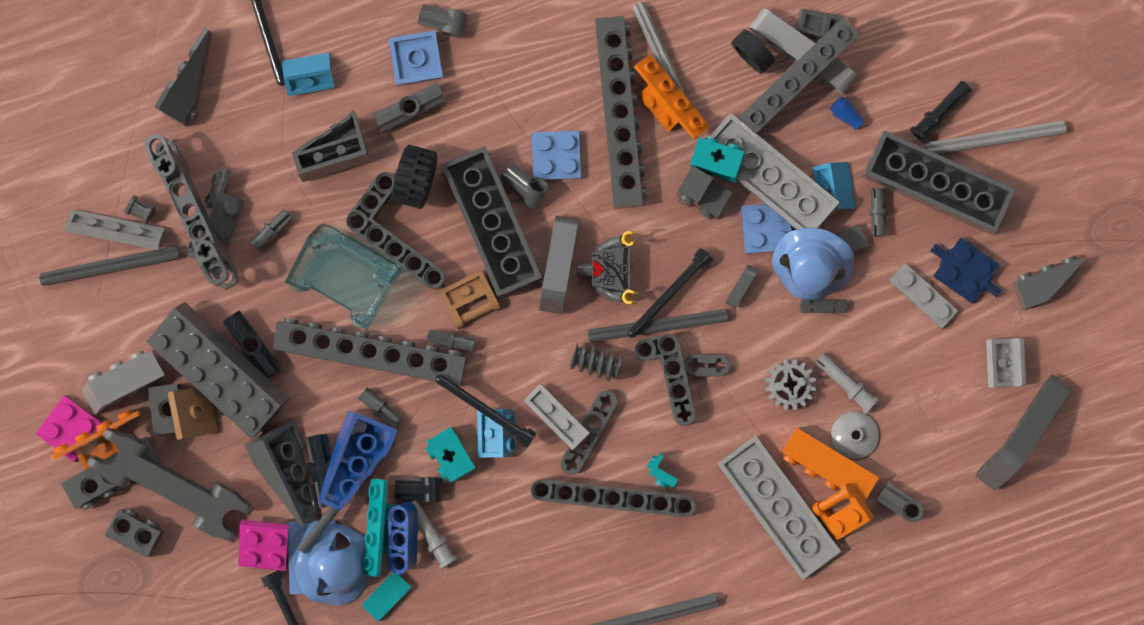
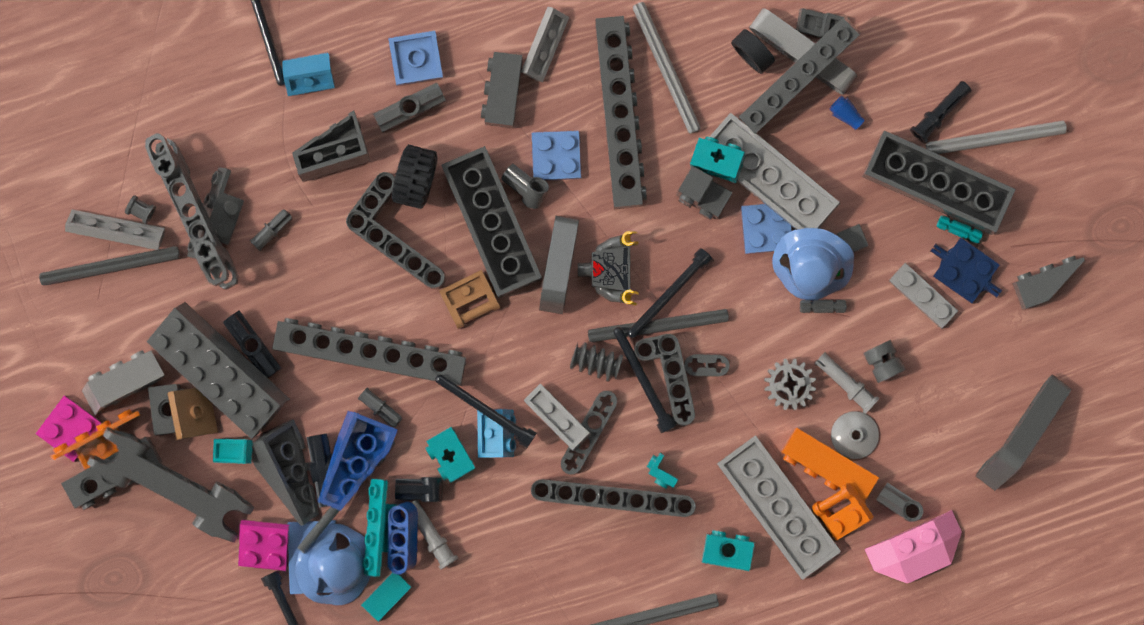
dark grey brick [104,508,164,558] -> none
dark grey wedge [155,28,212,127] -> none
clear light blue windscreen [285,224,402,330] -> none
dark grey piece [418,4,468,38] -> none
dark grey axle [427,330,475,353] -> none
orange bracket [634,54,710,139] -> none
dark grey beam [725,264,758,309] -> none
dark azure panel [812,162,856,212] -> none
dark grey pin [869,188,888,237] -> none
light grey bracket [986,338,1027,387] -> none
none -> teal tile [213,439,253,464]
none -> dark grey brick [481,52,523,129]
none -> light grey plate [521,7,569,82]
none -> black piece [613,327,678,433]
none -> teal brick [701,530,755,571]
none -> dark grey wheel [863,340,906,383]
none -> bright pink wedge [865,510,962,584]
none -> teal axle [936,215,983,243]

